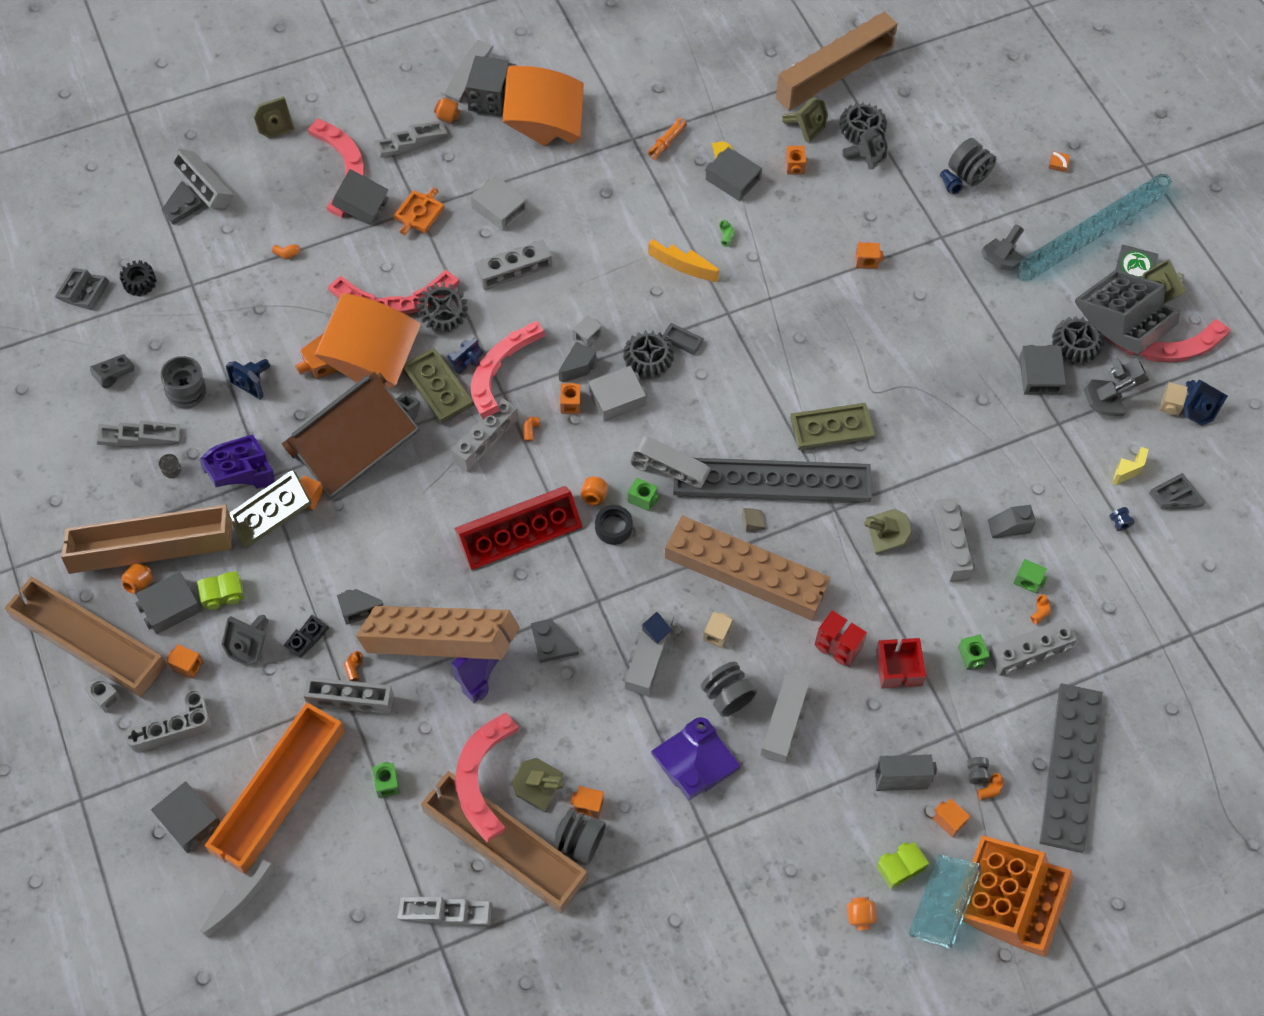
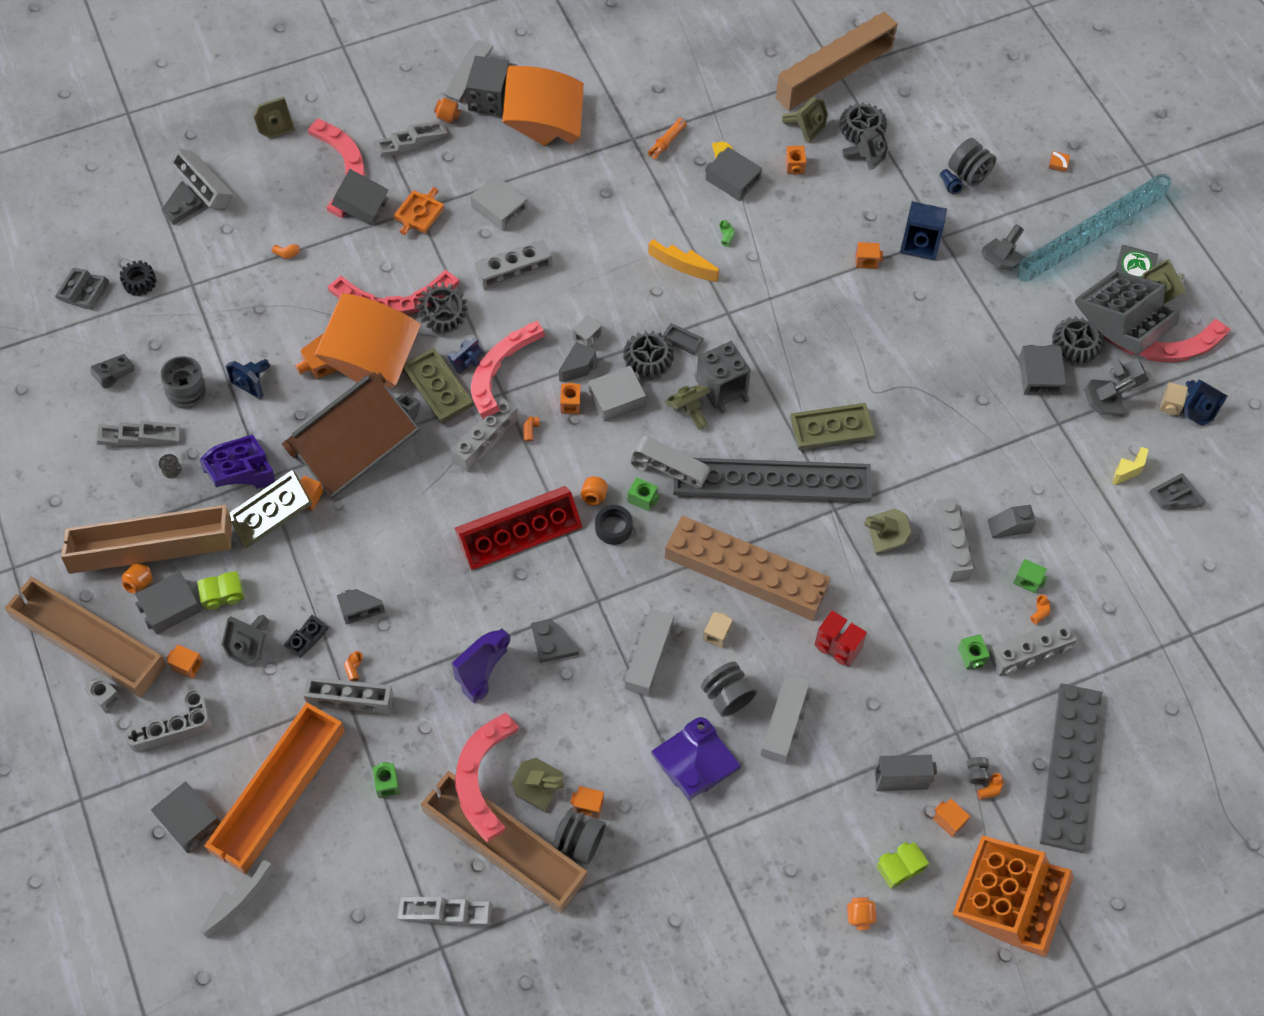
medium nougat piece [356,606,520,660] -> none
dark blue slope [642,612,672,644] -> none
dark tan slope [742,508,765,531] -> none
red piece [876,638,926,689] -> none
clear light blue plate [909,854,981,948] -> none
dark blue wheel [1109,507,1135,531] -> none
none -> olive piece [665,385,711,429]
none -> dark grey container [696,341,751,413]
none -> dark blue slope [900,201,947,261]

